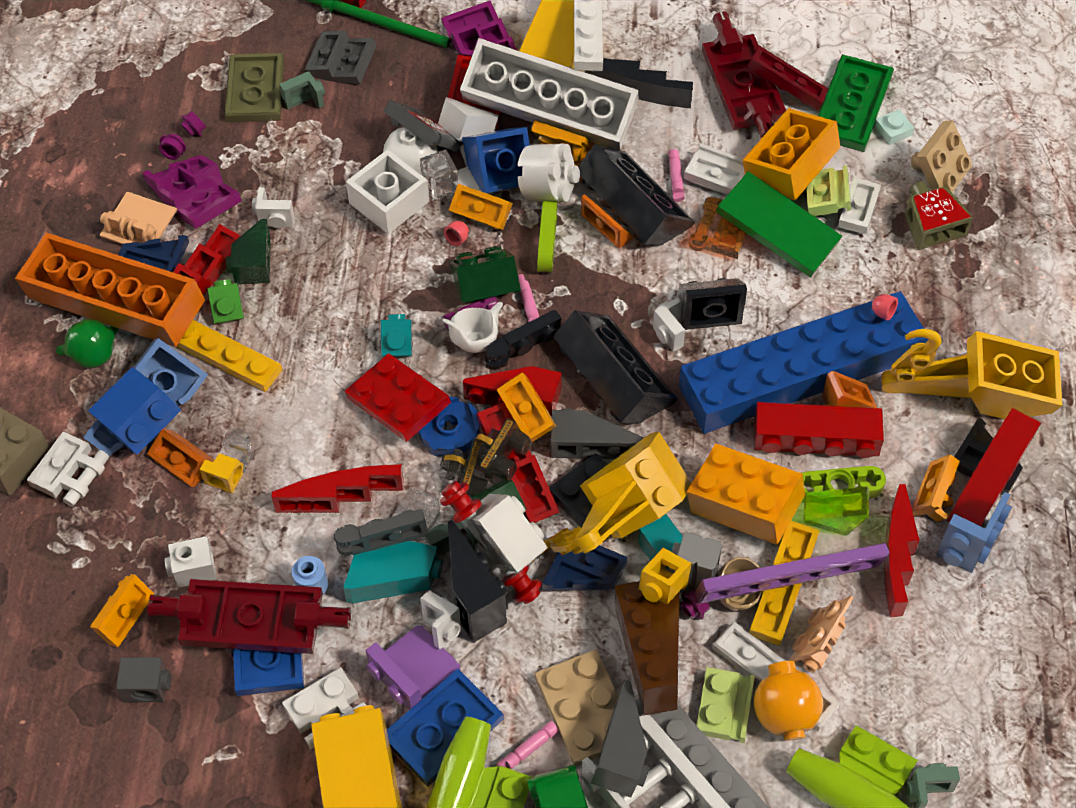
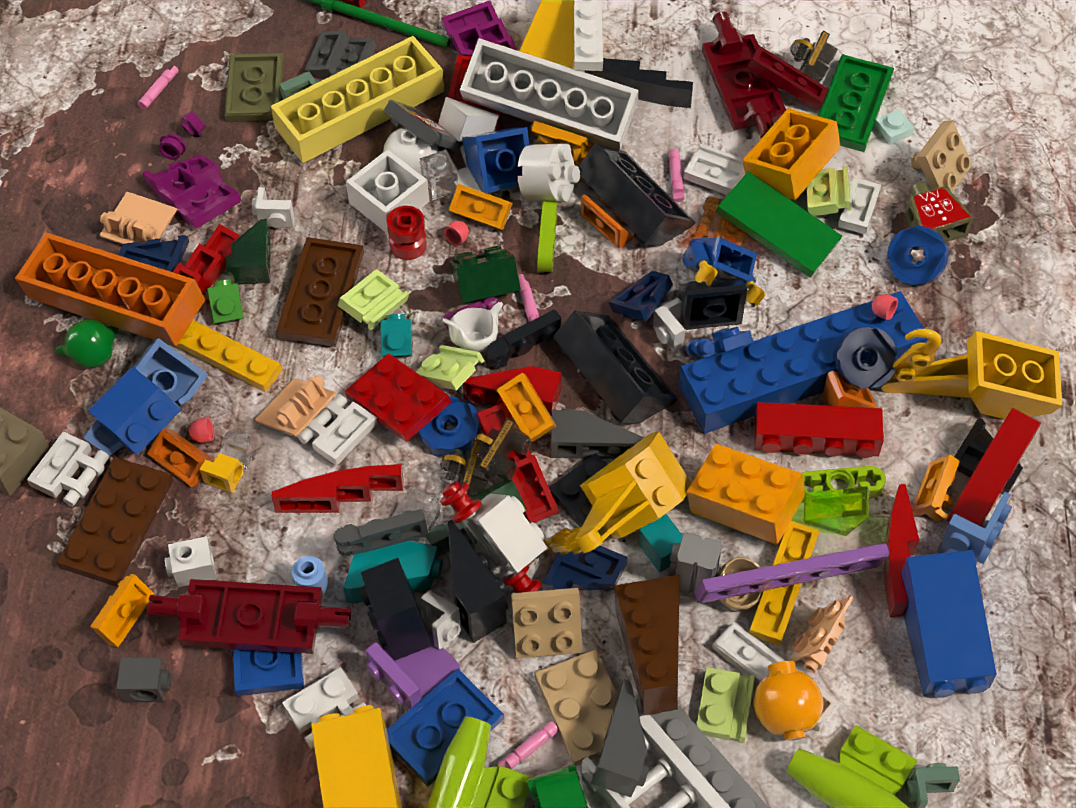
yellow brick [639,548,692,605] -> none
magenta plate [680,589,710,620] -> none
none -> reddish brown plate [57,457,174,587]
none -> bright pink wheel [137,65,179,110]
none -> coral hinge [188,417,214,443]
none -> light nougat hinge [255,375,336,437]
none -> light yellow brick [271,36,444,163]
none -> reddish brown plate [276,237,364,347]
none -> white plate [297,394,378,466]
none -> yellowish green plate [338,269,409,330]
none -> black brick [359,558,432,661]
none -> red wheel [386,205,427,260]
none -> yellowish green plate [416,345,485,391]
none -> tan plate [511,588,583,658]
none -> dark blue wing [609,271,673,321]
none -> blue torso [683,237,766,306]
none -> blue plate [685,327,754,358]
none -> clear smoke hips [790,30,838,83]
none -> dark blue plate [833,327,897,389]
none -> blue plate [887,226,949,285]
none -> blue slope [901,550,997,698]

